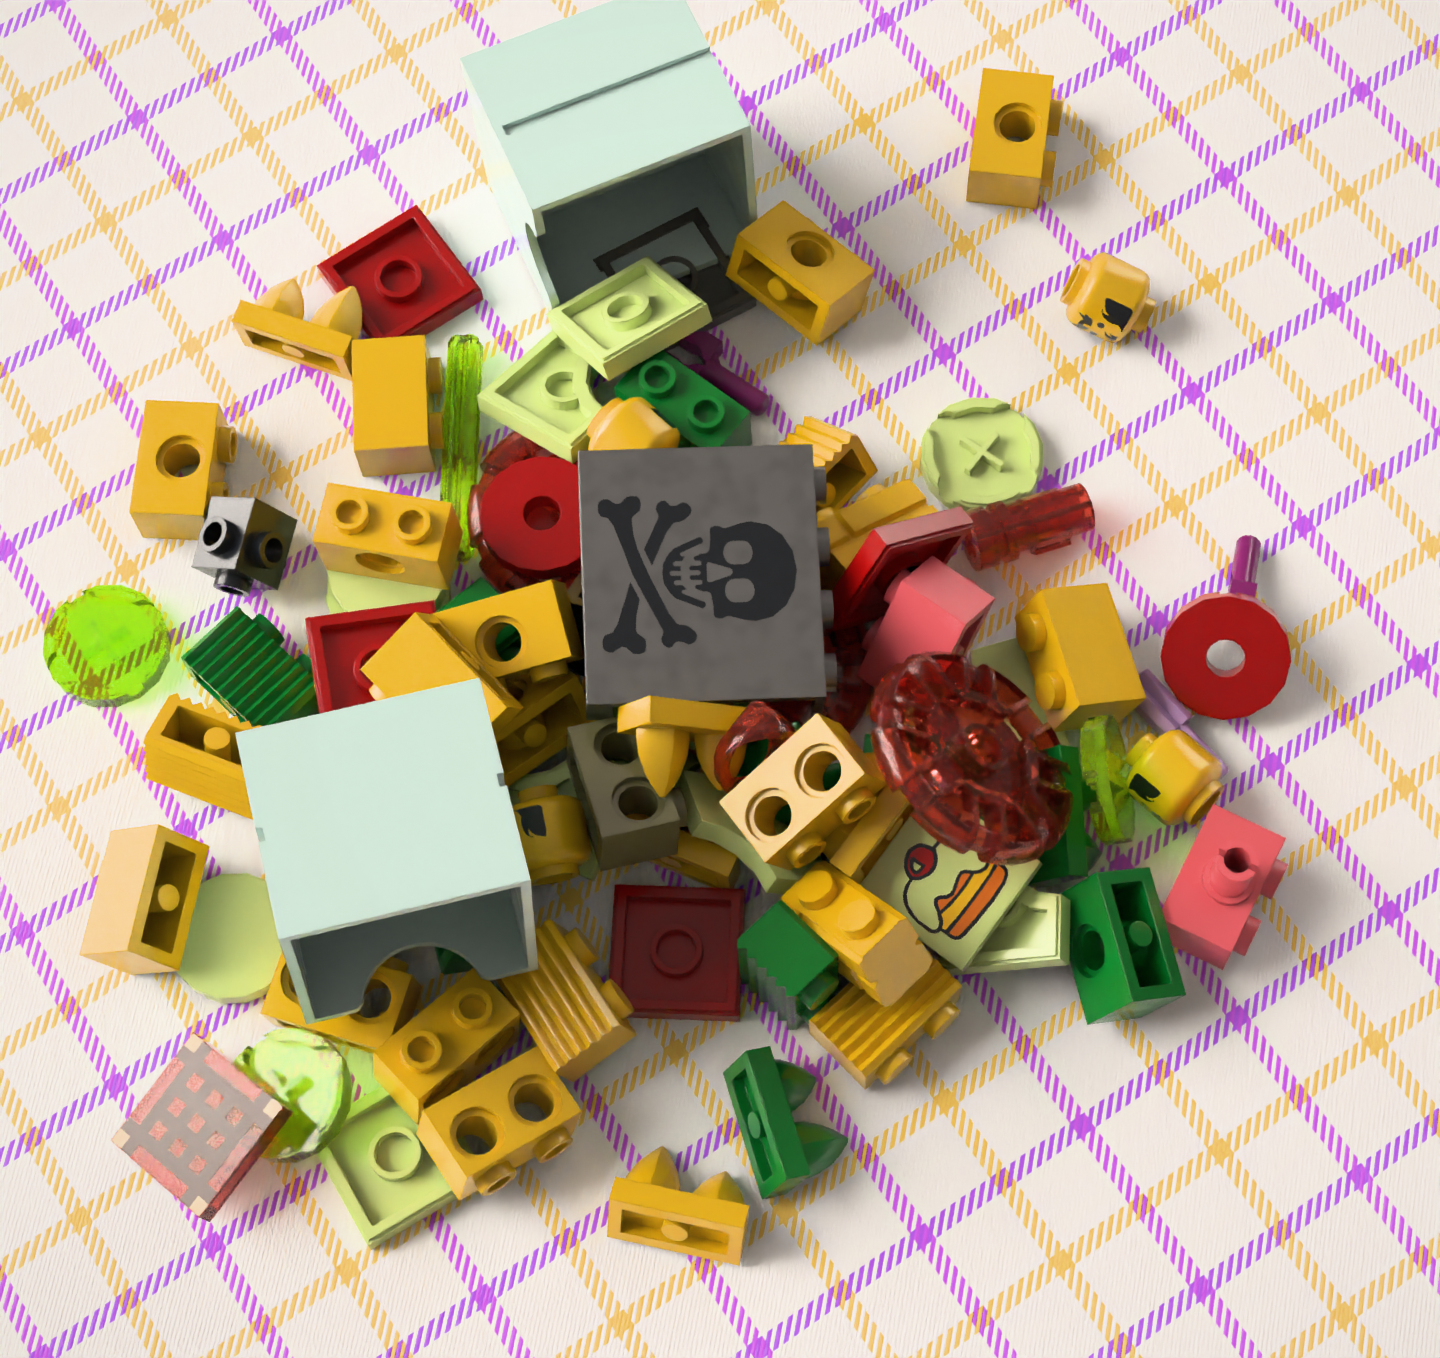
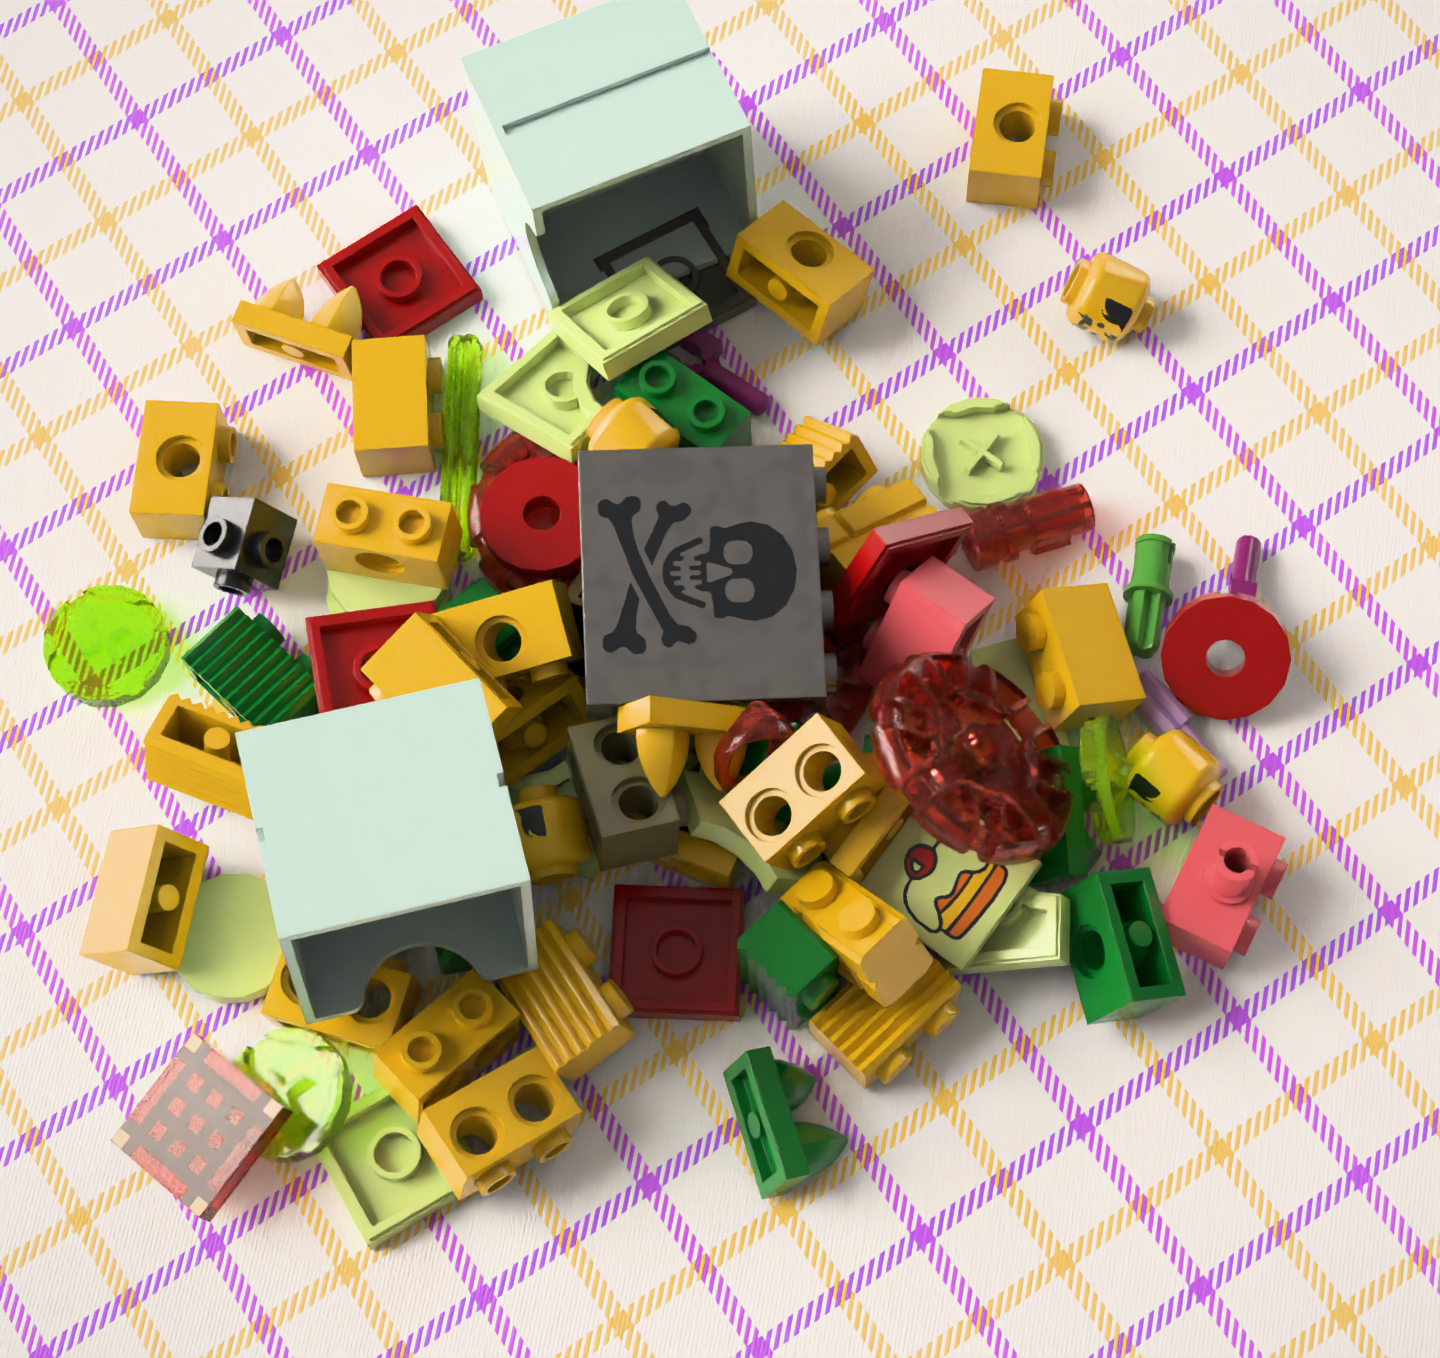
yellow tile [607,1146,749,1266] -> none
none -> bright green axle [1122,533,1176,659]

